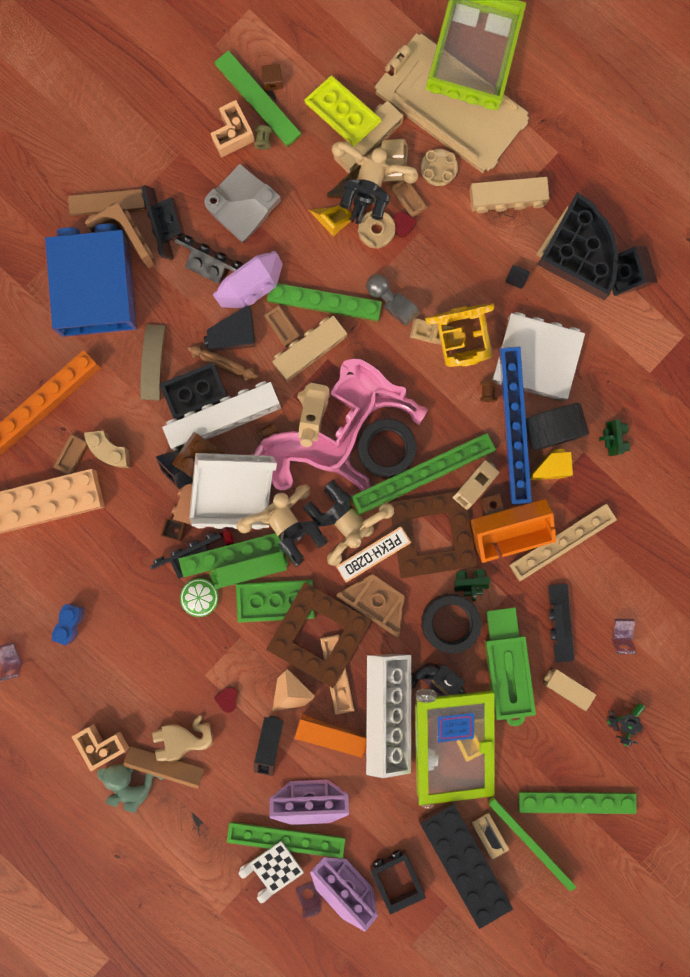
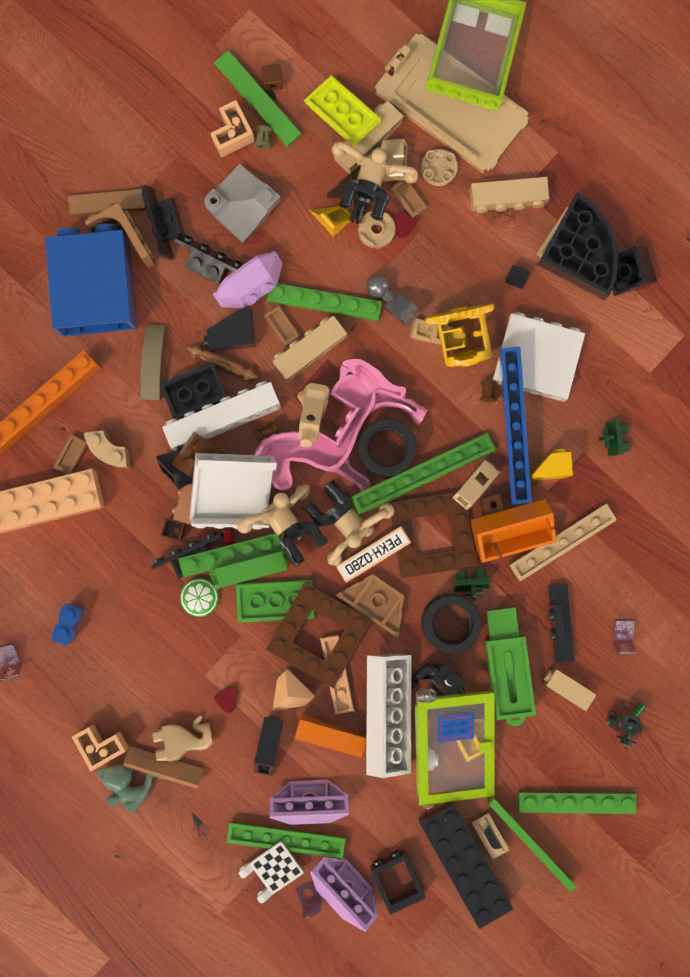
black tyre [526,403,589,451] -> none

